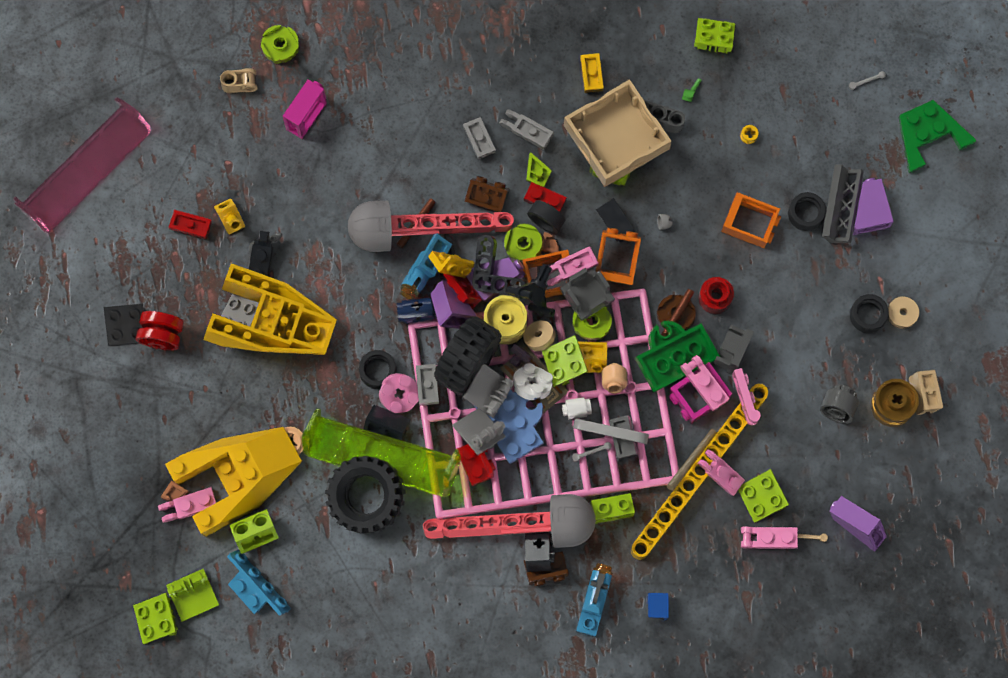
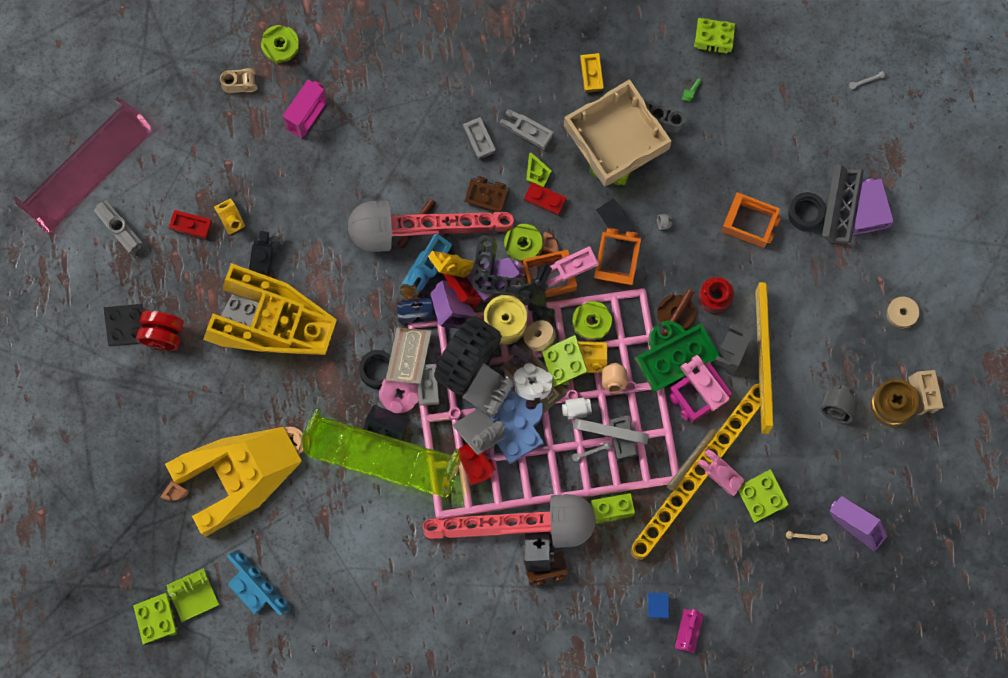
bright pink hinge [158,487,216,523] -> none
lime brick [230,509,279,554] -> none
black tyre [325,456,406,533] -> none
black tyre [527,200,566,234] -> none
dark grey panel [560,267,615,321] -> none
dark azure plate [576,563,613,637] -> none
bright pink plate [732,368,761,426] -> none
yellow bush [740,125,759,144] -> none
bright pink plate [741,527,798,549] -> none
black tyre [850,294,889,333] -> none
green wing [898,100,976,173] -> none
none -> light grey piece [93,200,143,254]
none -> dark tan sticker [385,327,431,384]
none -> dark pink hinge [675,609,704,653]
none -> yellow tile [755,282,774,434]

